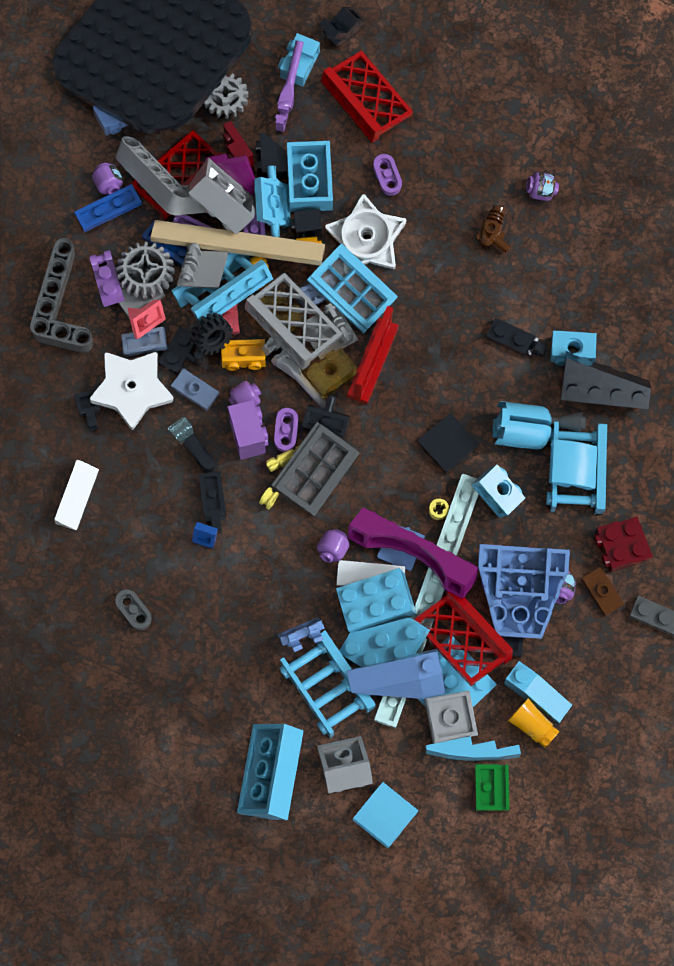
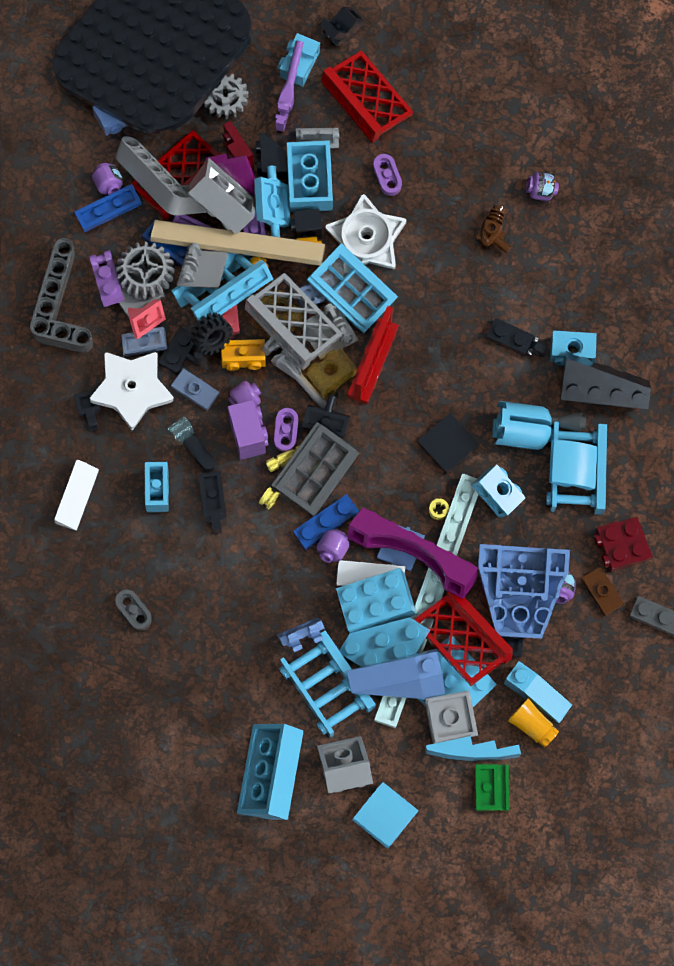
blue tile [192,522,218,549] -> none
none -> medium azure brick [145,462,169,512]
none -> blue plate [293,494,360,551]
none -> light grey hinge [296,128,339,148]

